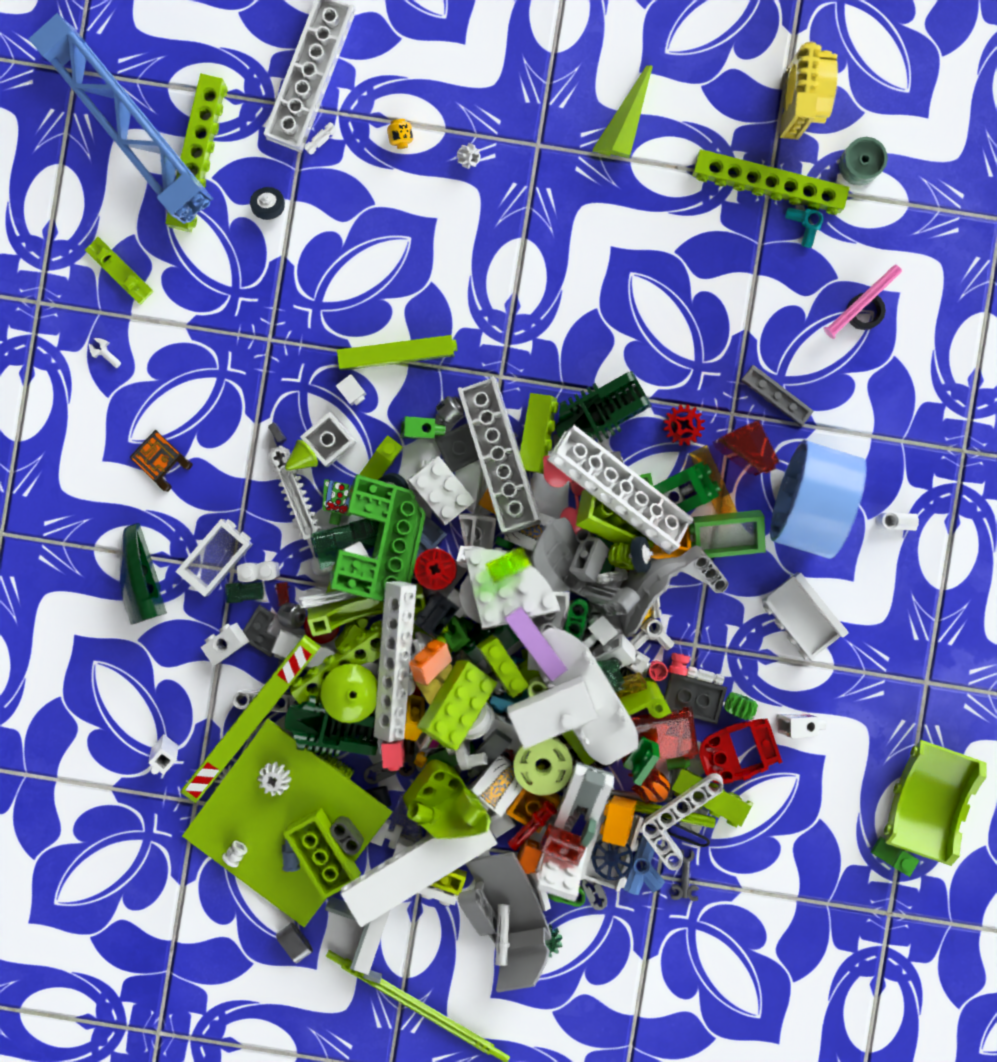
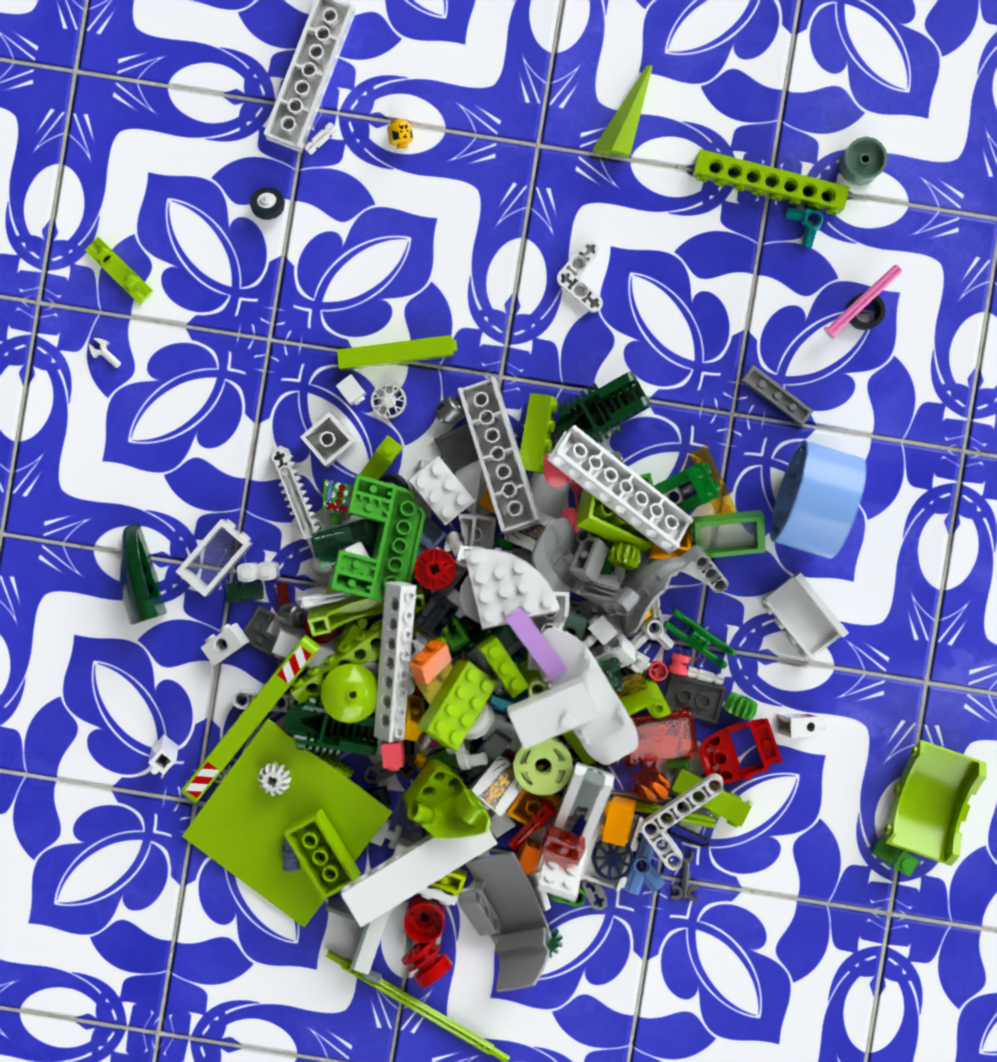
medium blue piece [29,13,213,224] -> none
flag [129,429,193,492] -> none
lime brick [165,73,228,233] -> none
white bush [222,841,247,867] -> none
flat silver tile [268,422,287,443] -> none
flat silver beam [276,922,313,964] -> none
lime hat [285,440,318,471] -> none
flat silver beam [330,816,364,855] -> none
bright green torso [401,417,446,440] -> none
white gear [457,143,480,169] -> none
clear neon green brick [485,547,530,585] -> none
white pin [494,904,510,966] -> none
green beam [565,599,588,638] -> none
sand green tile [580,819,597,847] -> none
white axle [597,570,628,585] -> none
green bracket [623,737,660,786] -> none
black wheel [629,537,653,573] -> none
red gear [663,404,705,446] -> none
clear red windscreen [712,419,780,476] -> none
light yellow hose [779,42,838,140] -> none
white piece [876,512,919,531] -> none
none -> white wheel [371,383,407,419]
none -> red wheel [401,939,453,988]
none -> red wheel [404,894,446,943]
none -> white piece [444,531,465,556]
none -> white beam [557,240,603,313]
none -> green piece [663,608,736,669]

